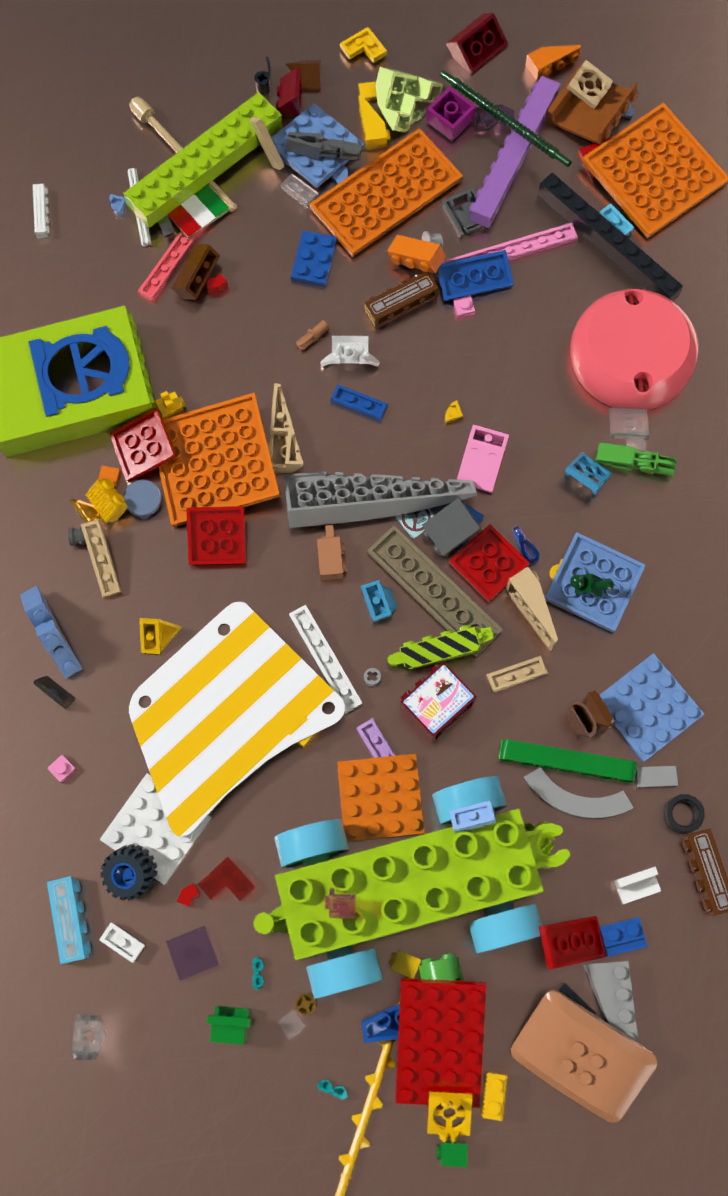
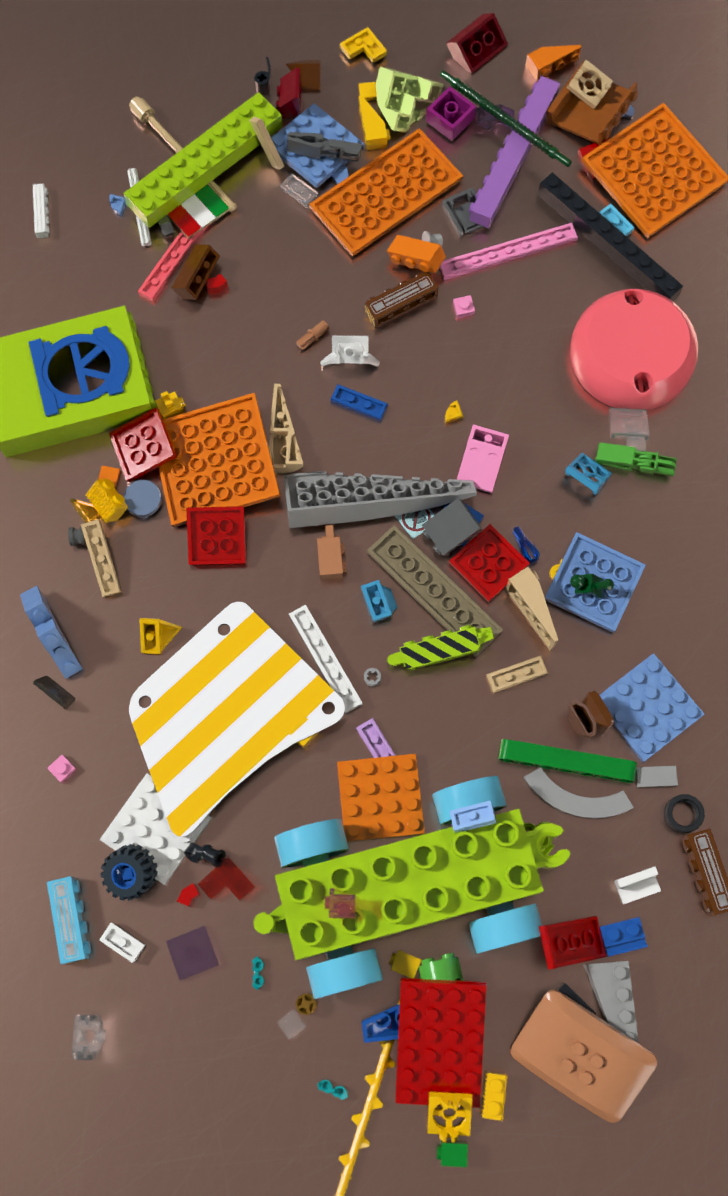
green plate [207,1006,252,1045] -> none
blue plate [291,230,337,287] -> none
container [400,662,477,743] -> none
blue plate [437,250,514,302] -> none
none -> black connector [184,842,226,868]

